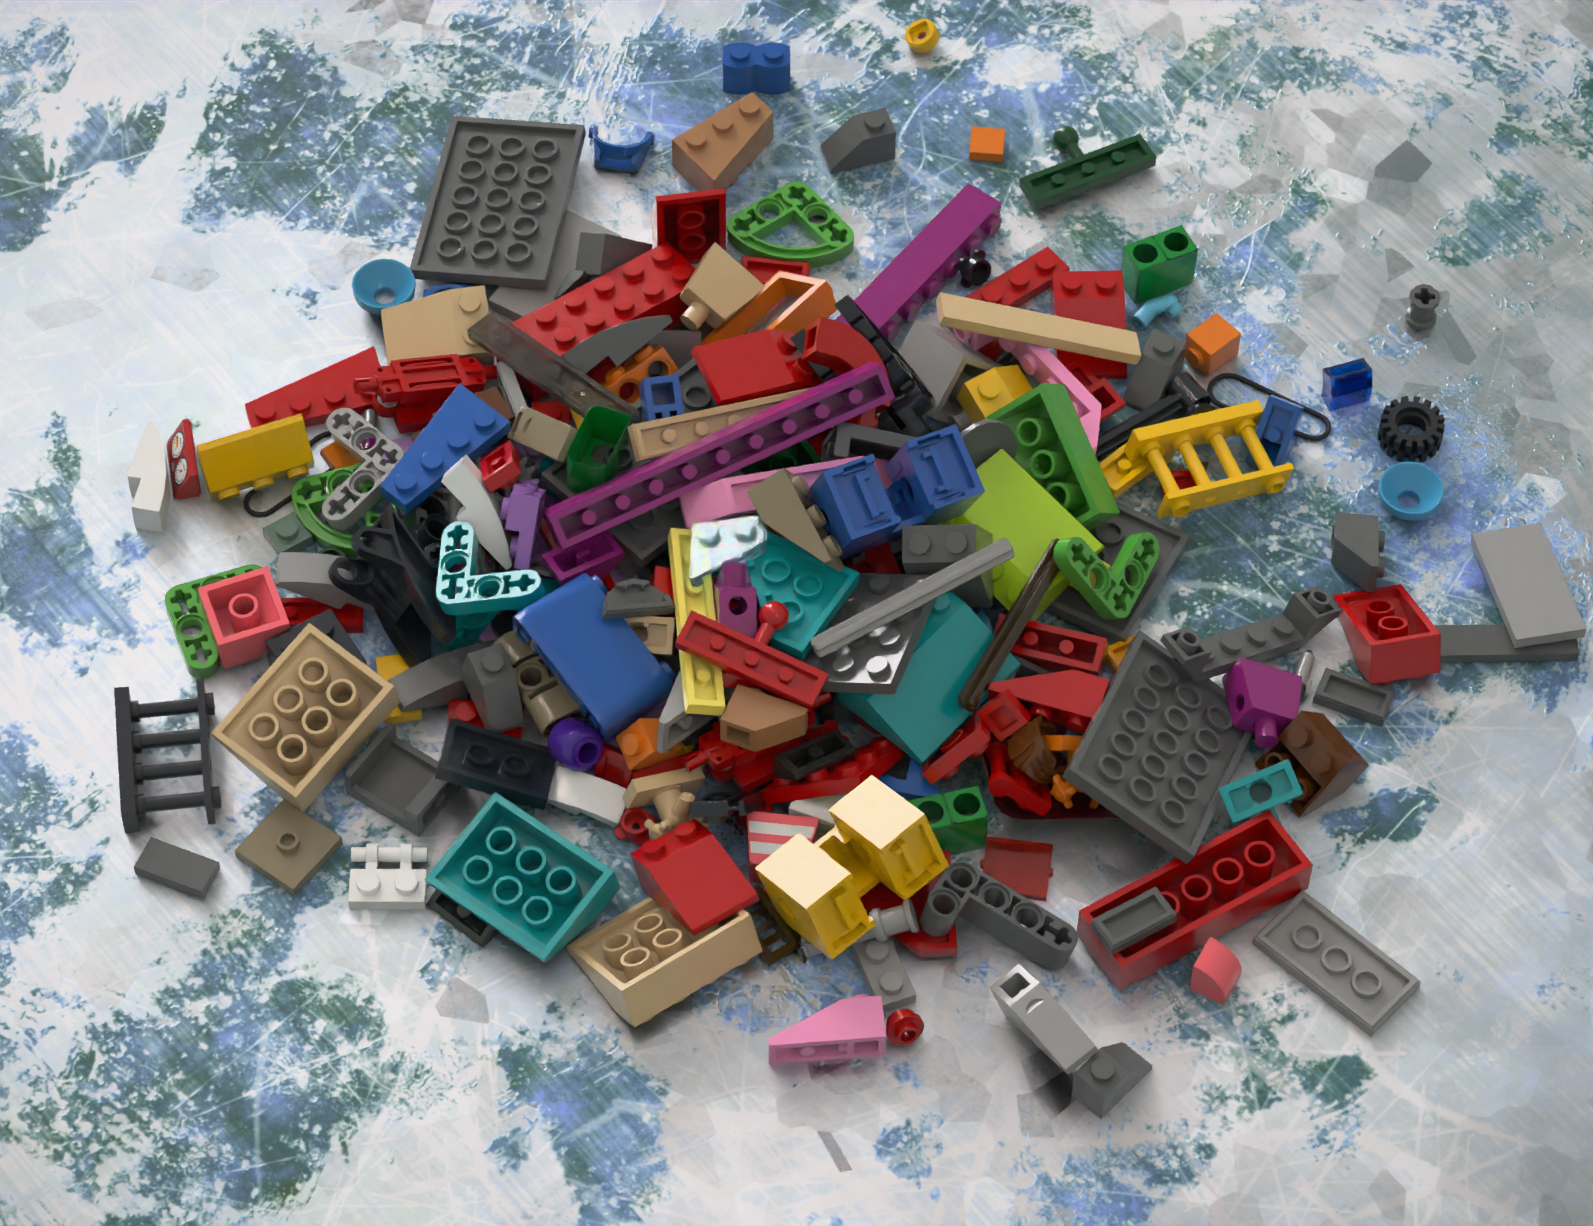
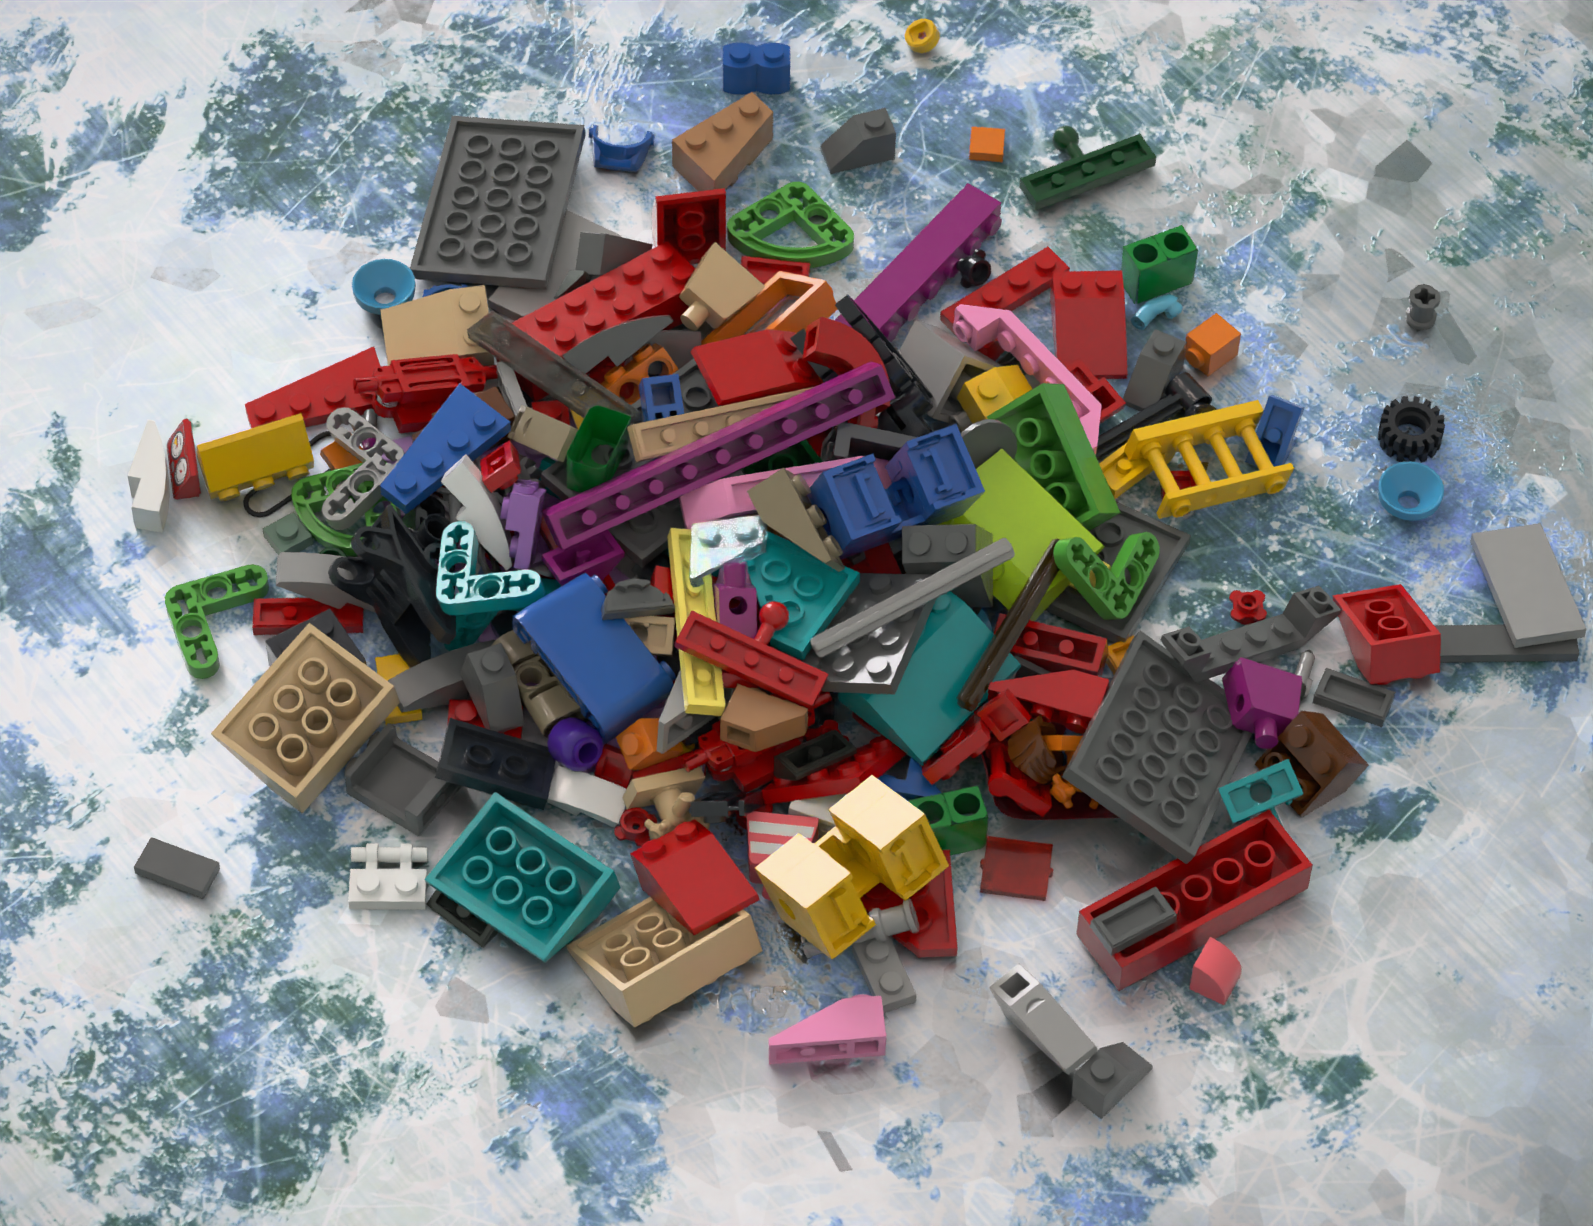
black fence [114,679,222,833] -> none
coral slope [198,566,290,669] -> none
dark tan plate [235,799,343,896] -> none
dark brown slope [744,884,801,967] -> none
red plate [886,1009,924,1045] -> none
dark grey beam [919,861,1078,970] -> none
tan tile [936,292,1141,365] -> none
black piece [1207,373,1332,441] -> none
light grey tile [1252,890,1421,1037] -> none
clear blue piece [1321,358,1372,411] -> none
dark grey slope [1331,513,1385,592] -> none
none -> red plate [1229,590,1267,625]

